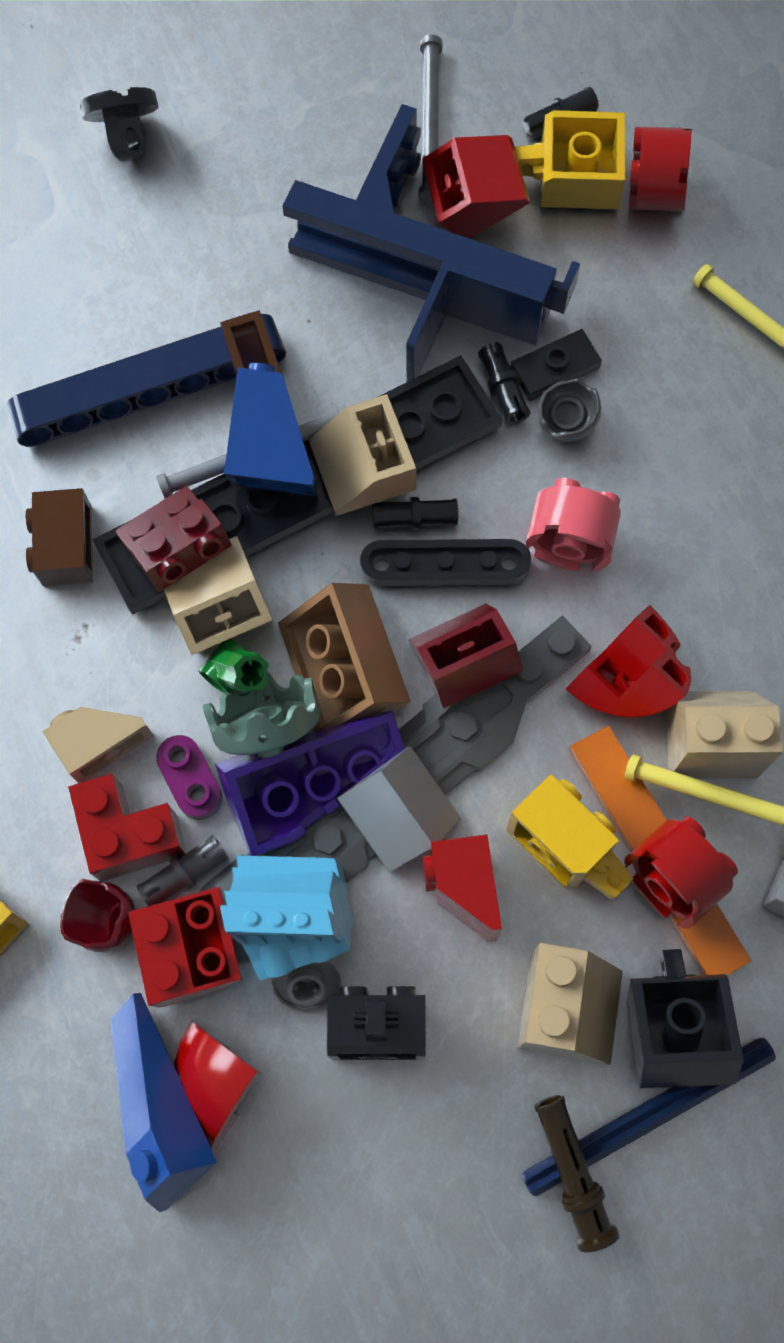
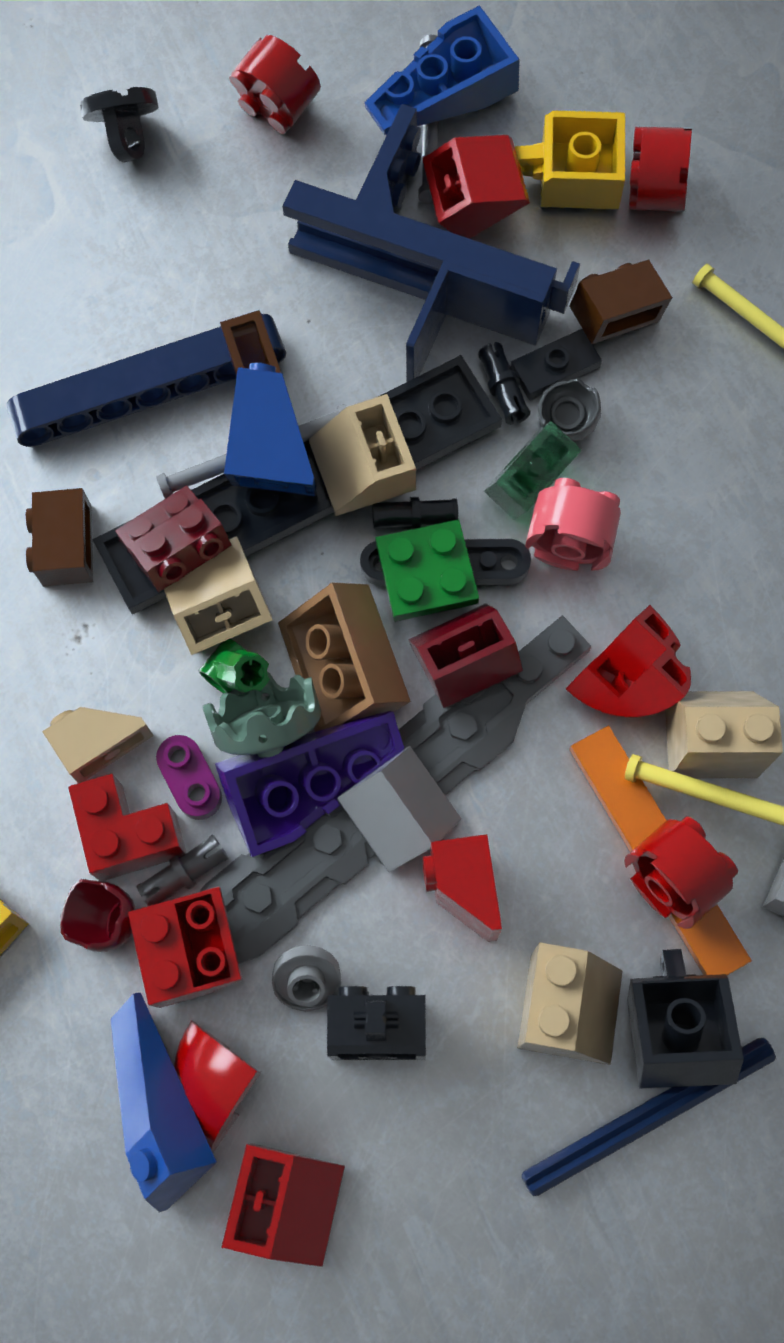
medium azure slope [220,855,354,980] -> none
yellow hinge [506,774,633,900] -> none
black axle [523,87,599,139] -> none
dark brown pin [534,1095,620,1253] -> none
none -> red slope [221,1144,345,1267]
none -> red brick [229,35,321,134]
none -> blue wedge [364,5,520,135]
none -> green plate [375,520,479,622]
none -> clear green brick [484,421,581,519]
none -> reddish brown brick [569,259,673,344]

